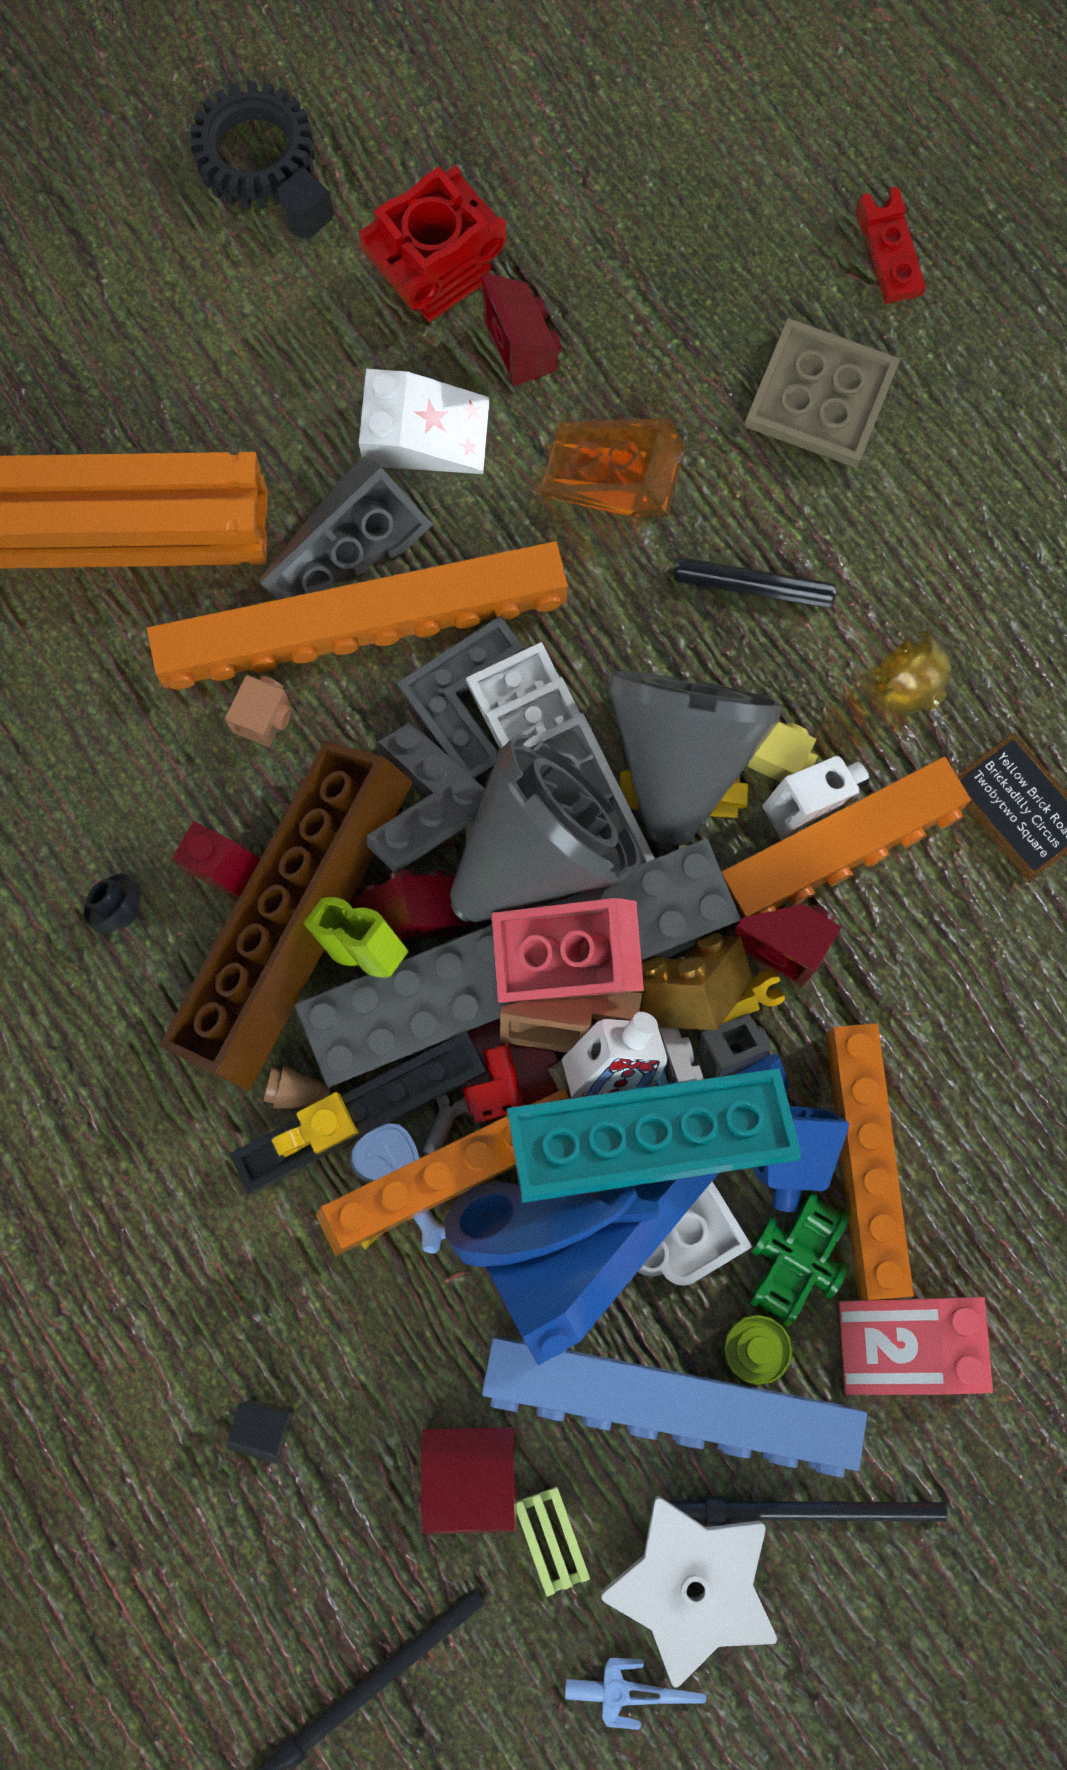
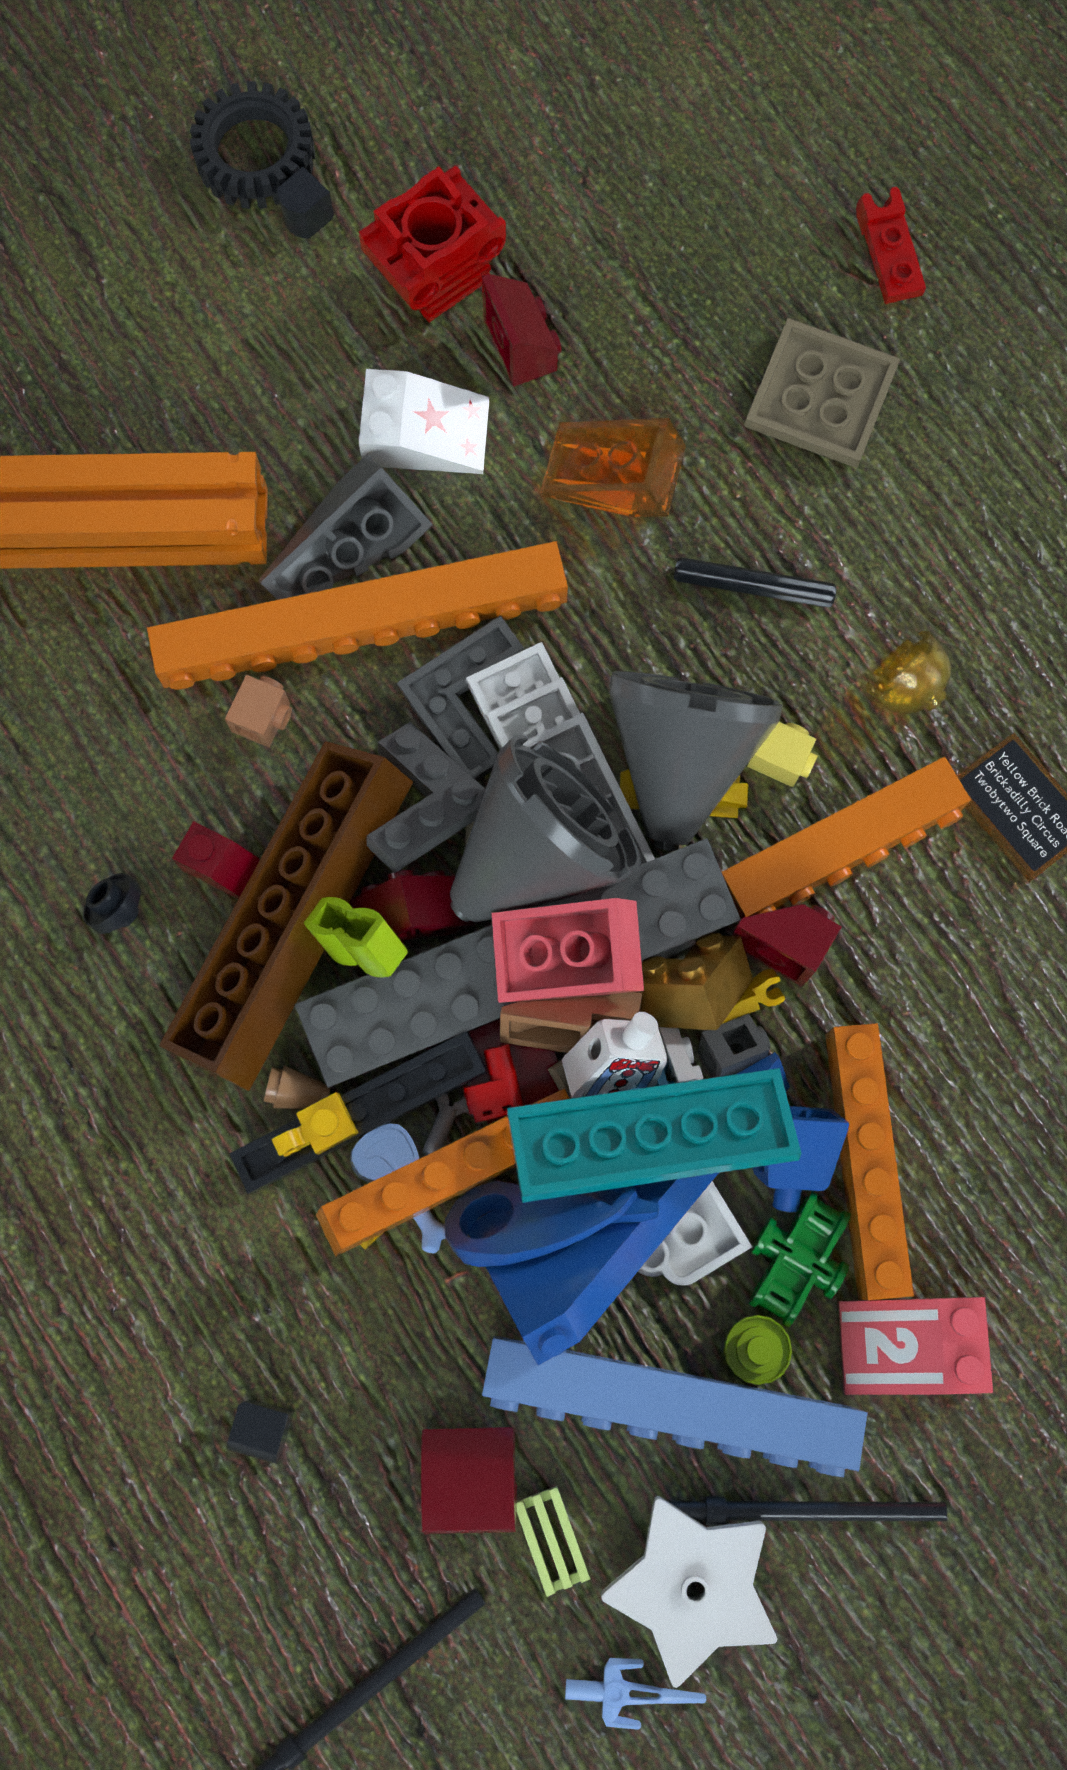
white torso [762,756,869,840] -> none

